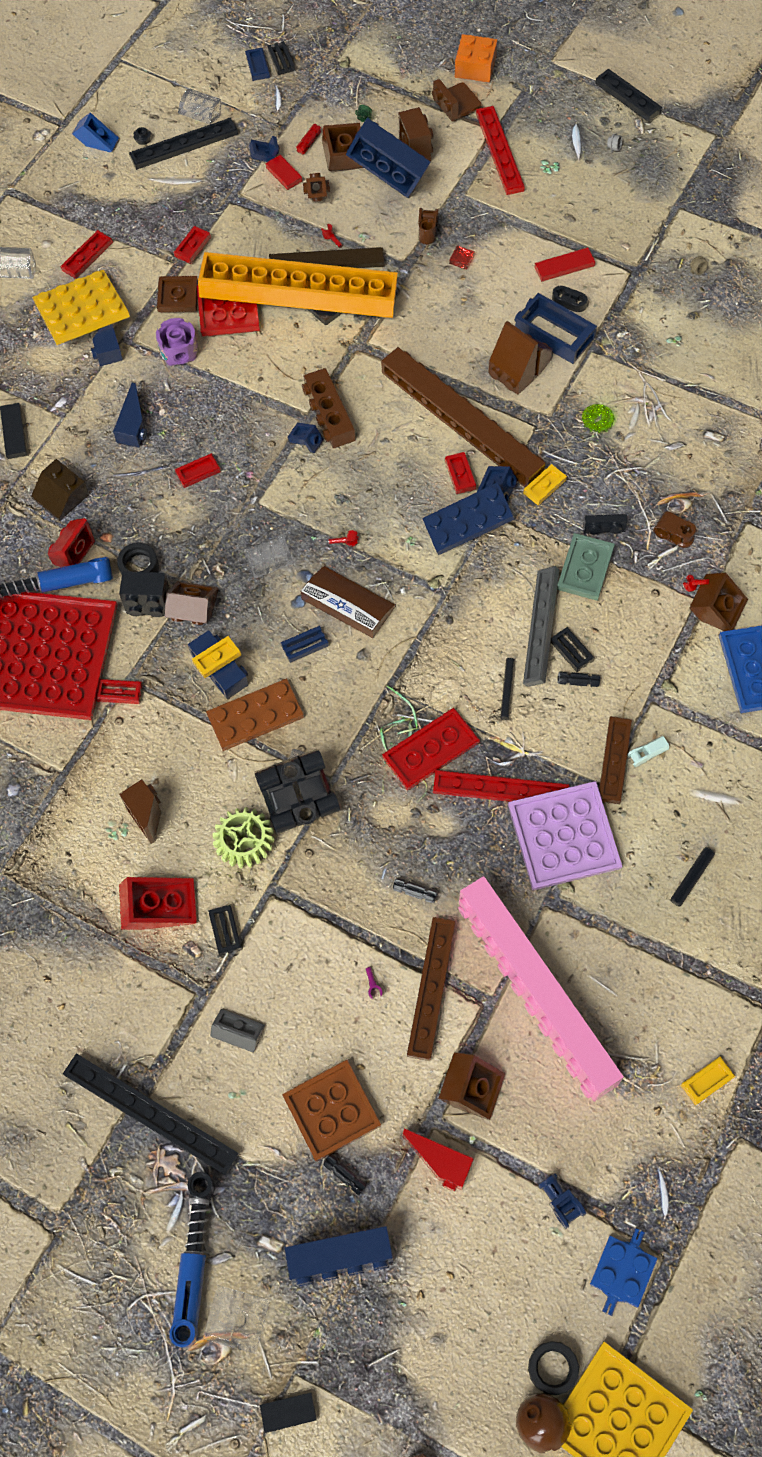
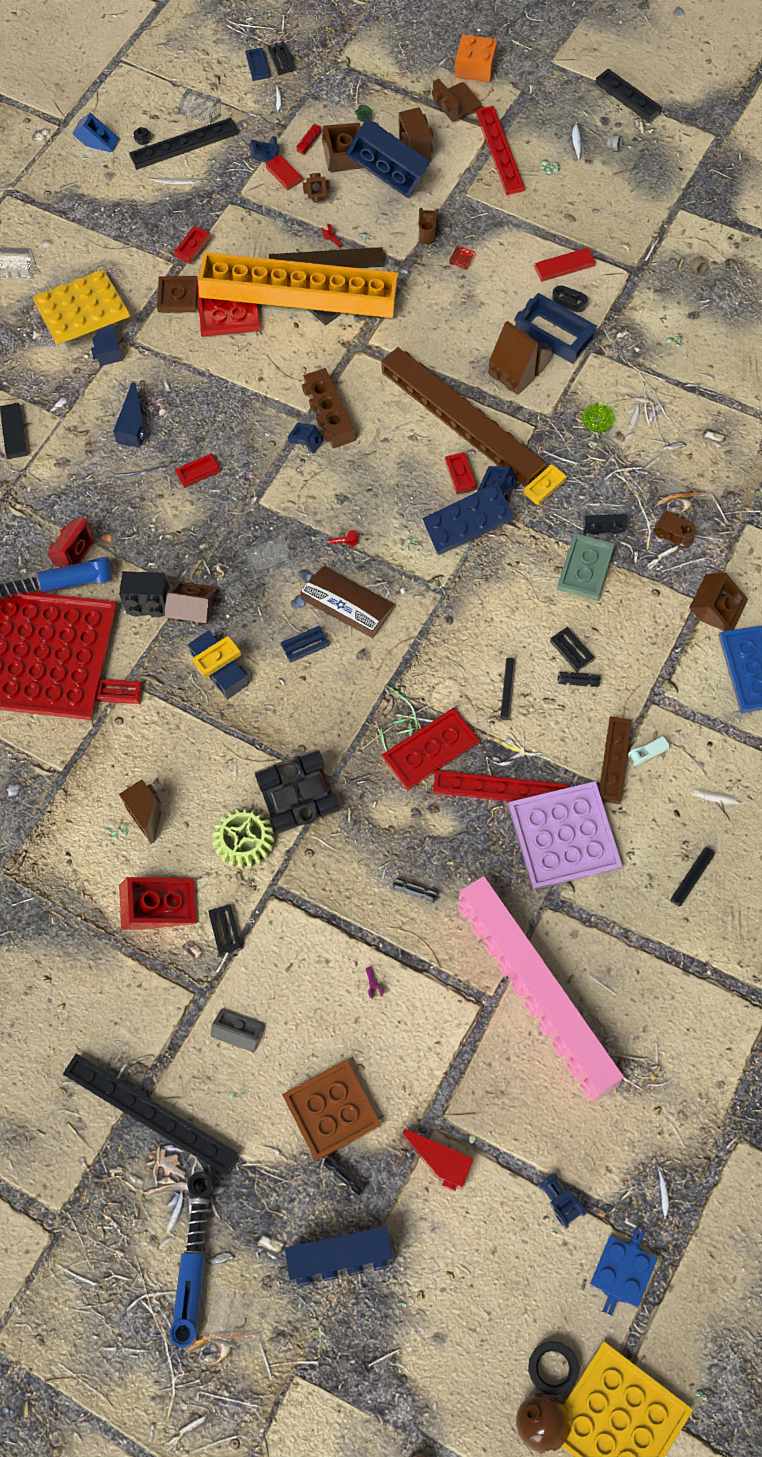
dark brown slope [31,459,89,521] -> none
red tile [60,230,113,279] -> none
black tyre [117,542,159,575] -> none
medium lavender brick [156,318,198,366] -> none
dark orange plate [206,678,304,751] -> none
black tile [260,1392,317,1433] -> none
reddish brown plate [407,917,456,1061] -> none
reddish brown slope [438,1052,505,1120] -> none
dark grey tile [523,566,559,687] -> none
yellow tile [681,1057,736,1106] -> none
red hand [683,575,709,592] -> none

